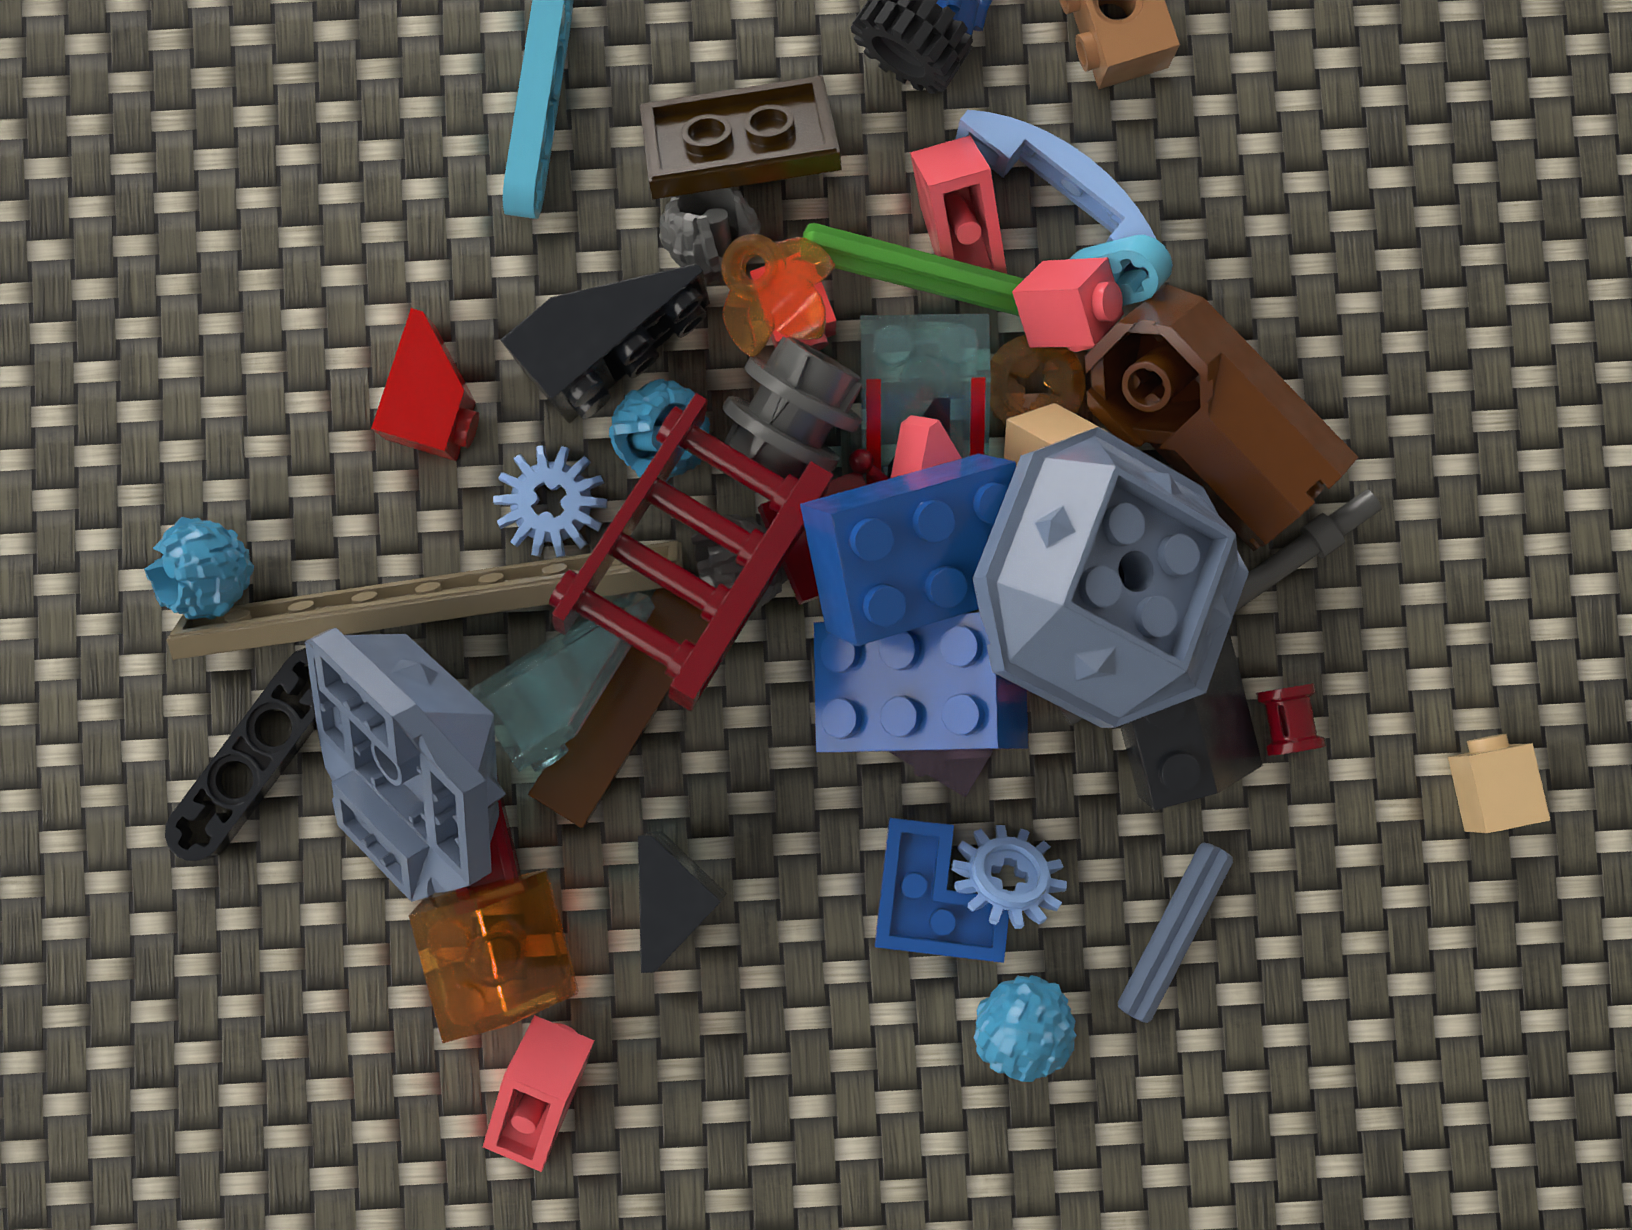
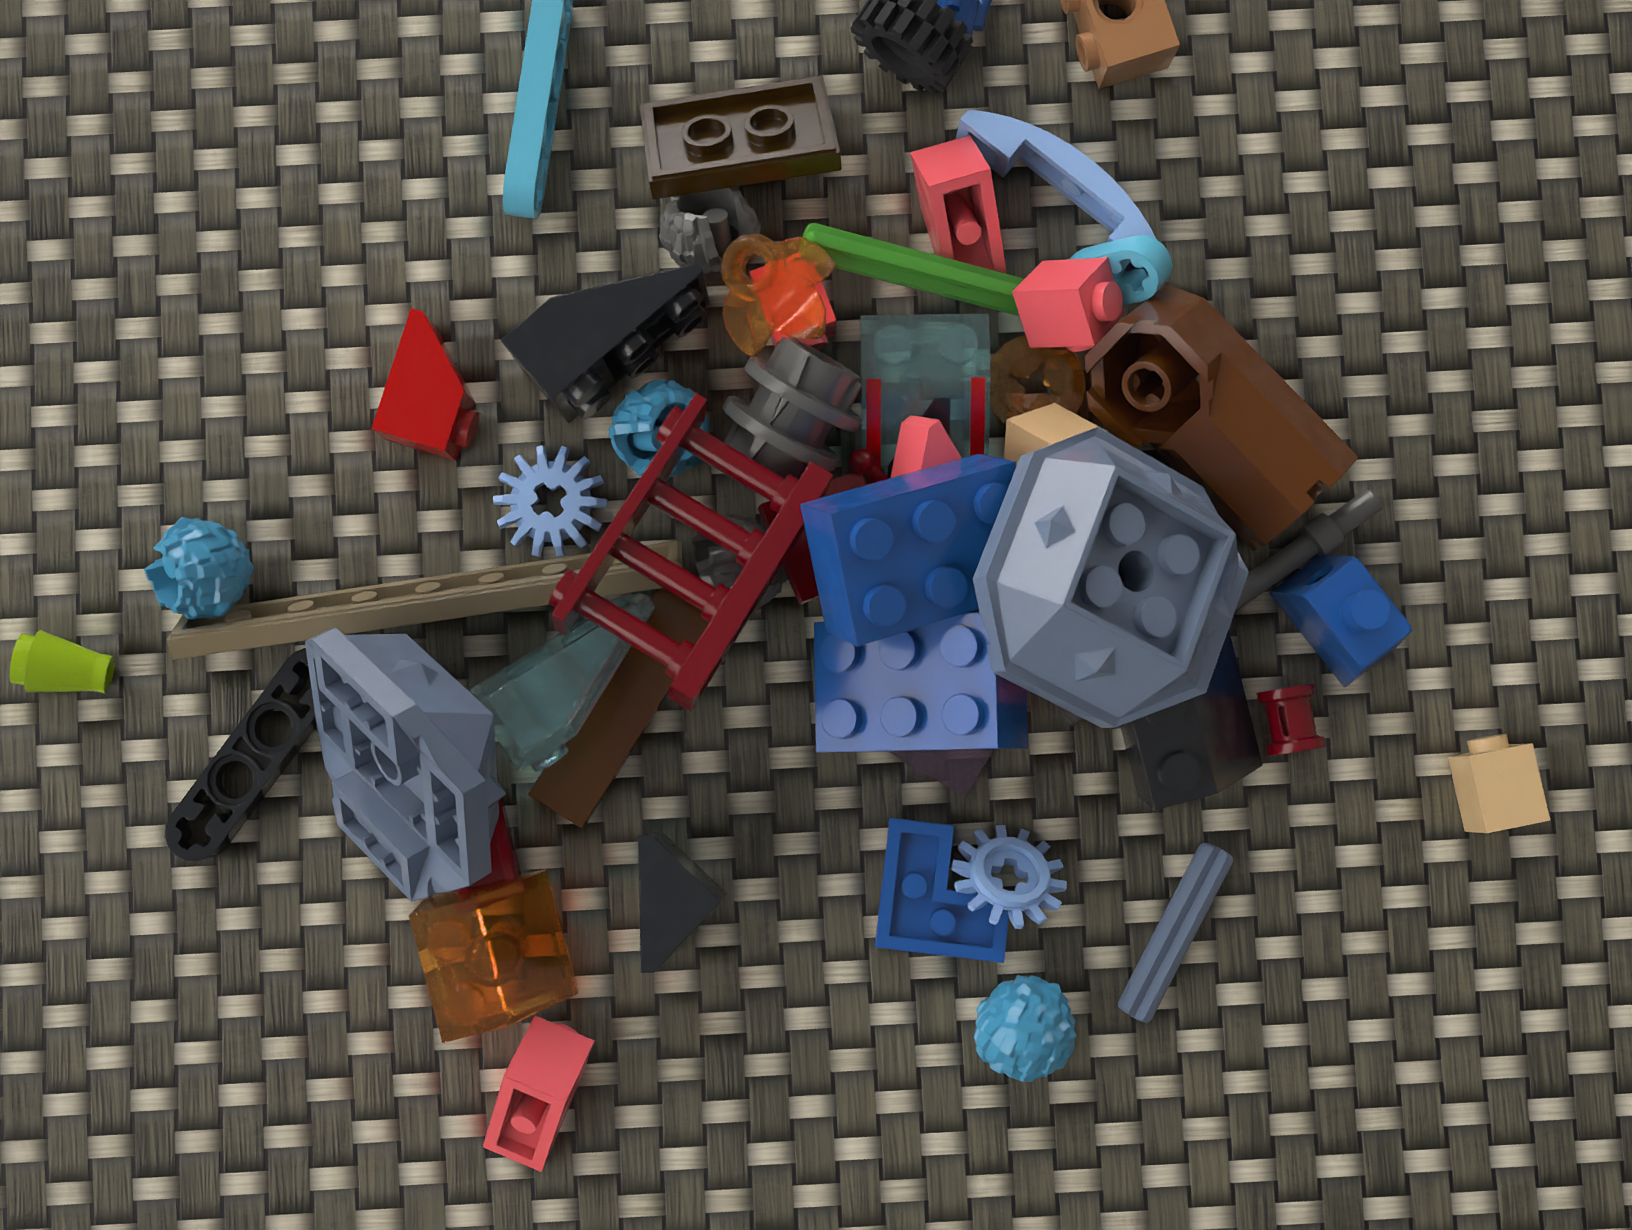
none -> lime cone [9,630,115,693]
none -> blue torso [1270,554,1413,687]

